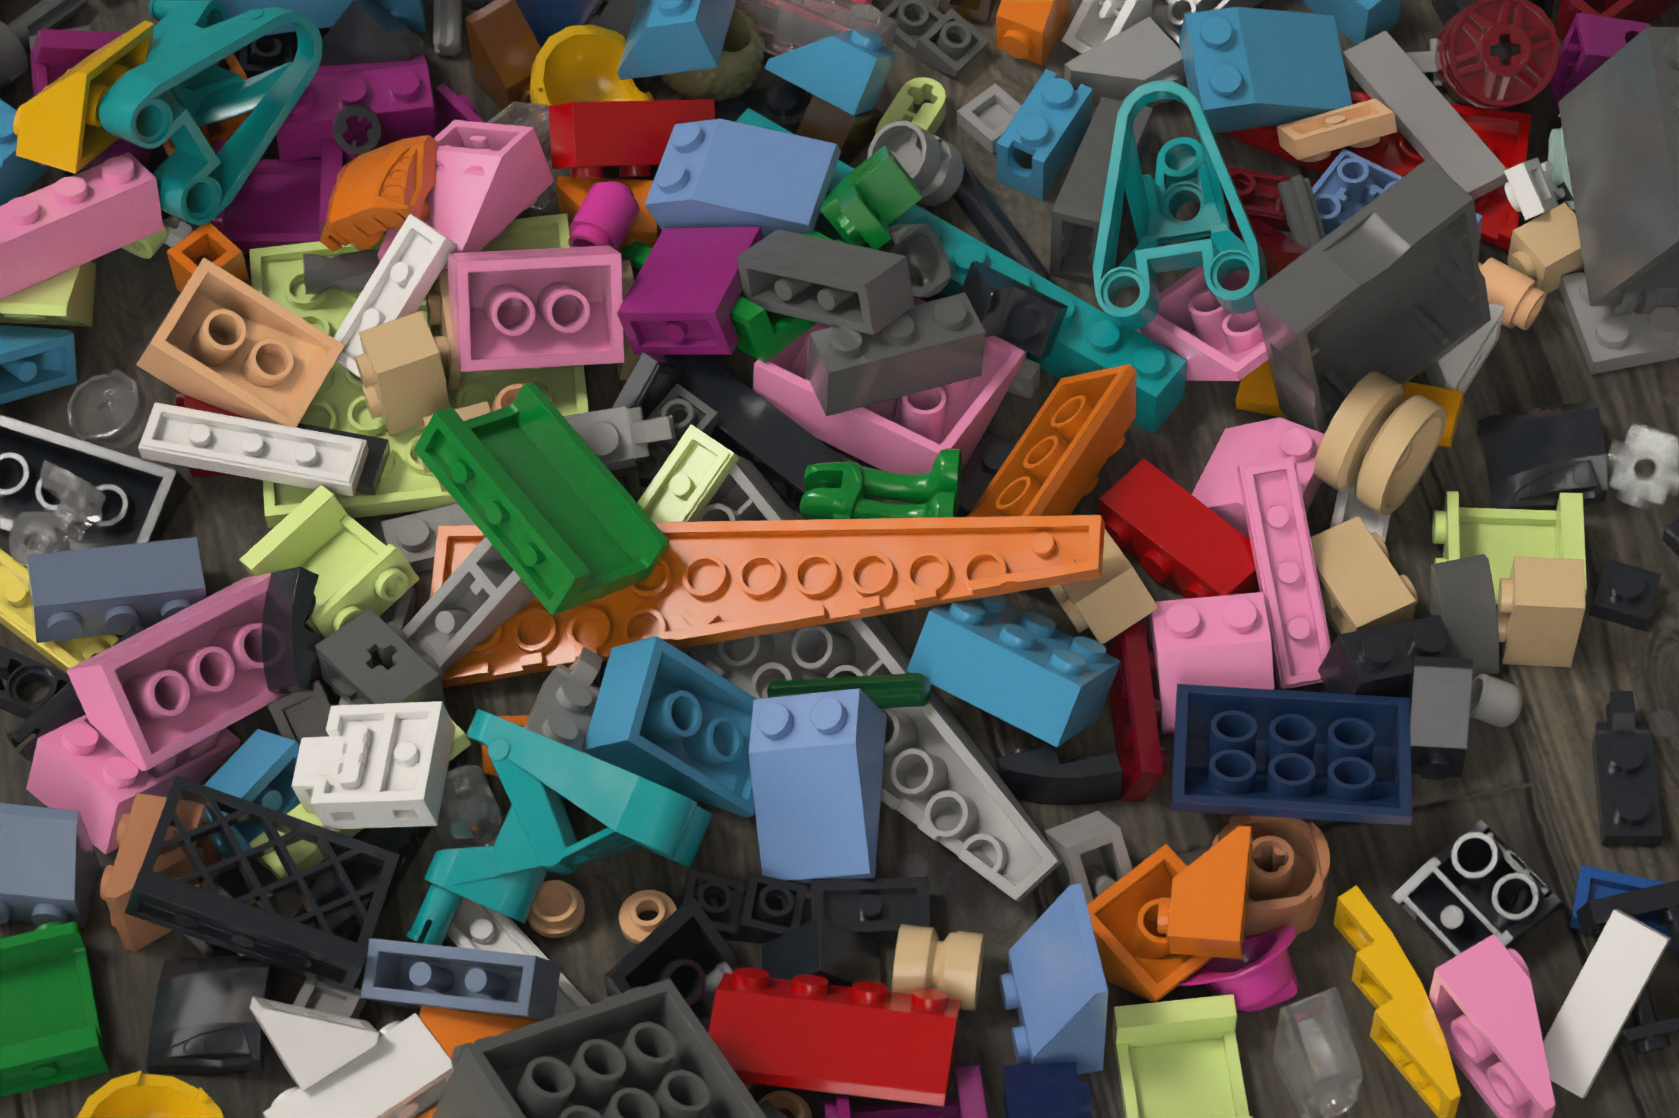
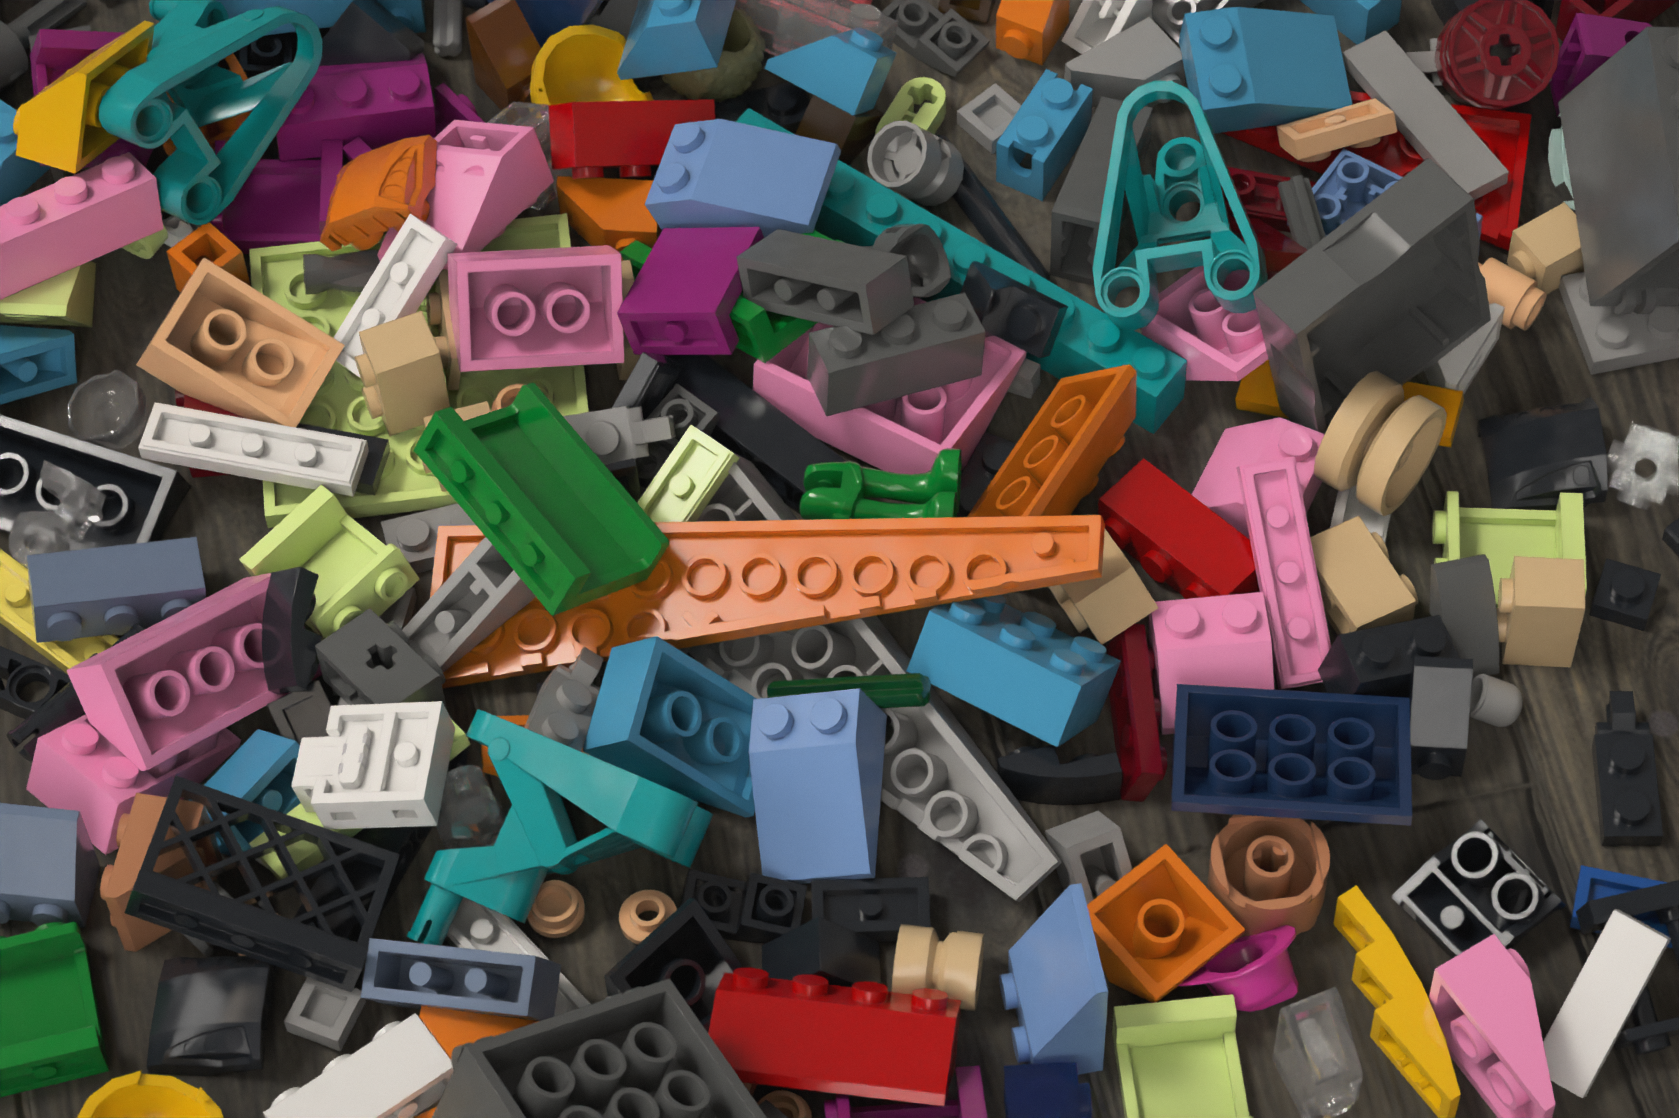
white slope [250,996,379,1091] -> none
black bush [332,103,381,154] -> none
dark pink brick [568,181,640,251] -> none
green brick [820,145,922,250] -> none
orange slope [1157,826,1253,960] -> none
white plate [1504,157,1565,220] -> none

